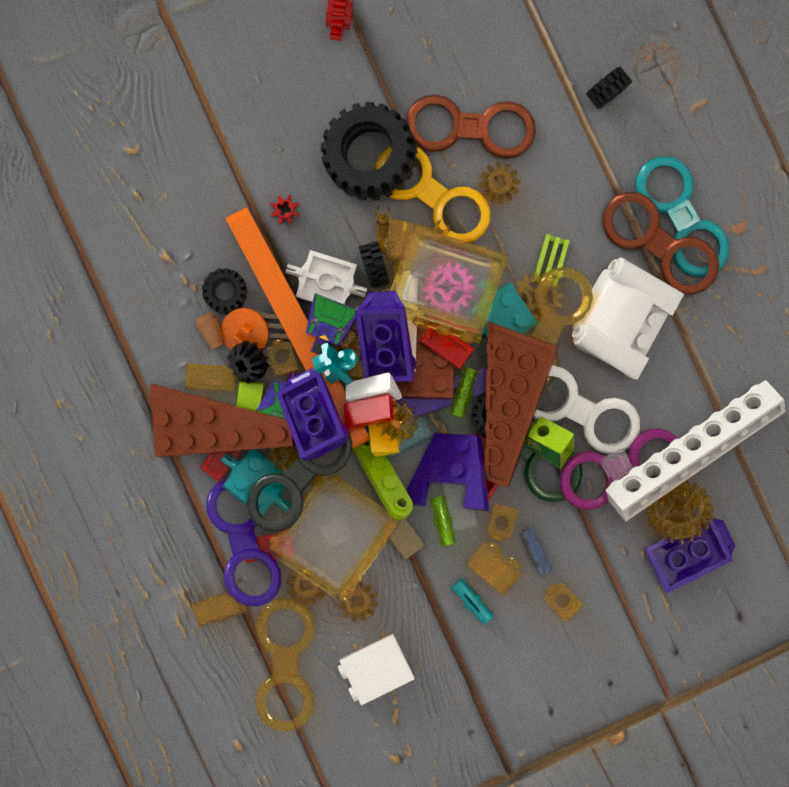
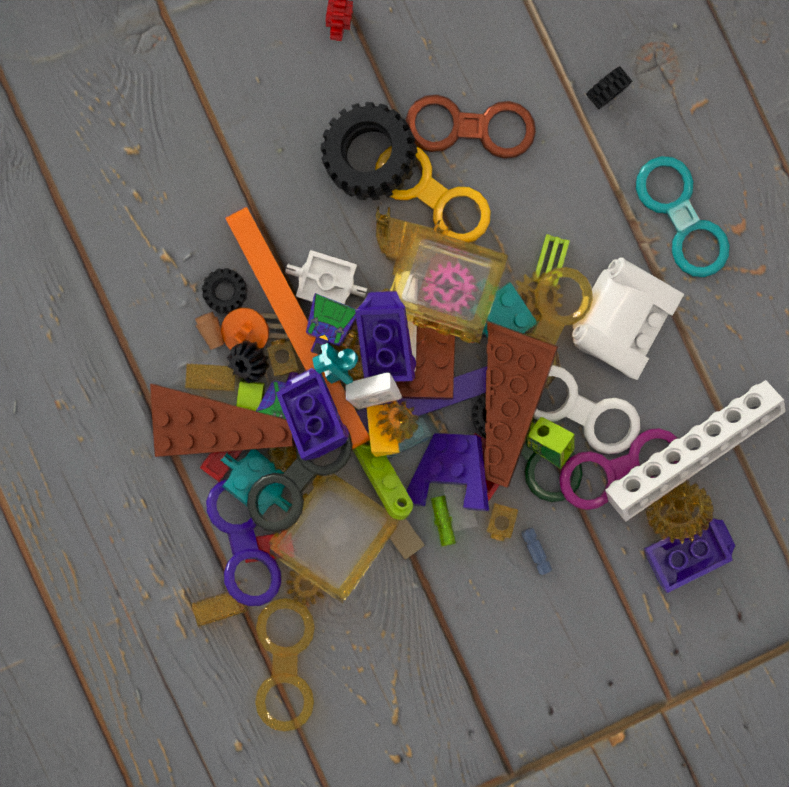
red gear [270,195,300,225] -> none
clear yellow gear [337,580,379,622] -> none
white brick [338,633,415,705] -> none
tile [344,394,394,430] -> none
black tyre [359,241,390,289] -> none
red tile [420,321,475,370] -> none
clear neon green pin [449,367,479,419] -> none
teal pin [451,578,494,625] -> none
clear yellow brick [465,541,522,595] -> none
clear yellow gear [479,162,520,204] -> none
clear yellow brick [544,582,584,622] -> none
clear tile [600,448,633,482] -> none
copper bar [602,192,719,295] -> none

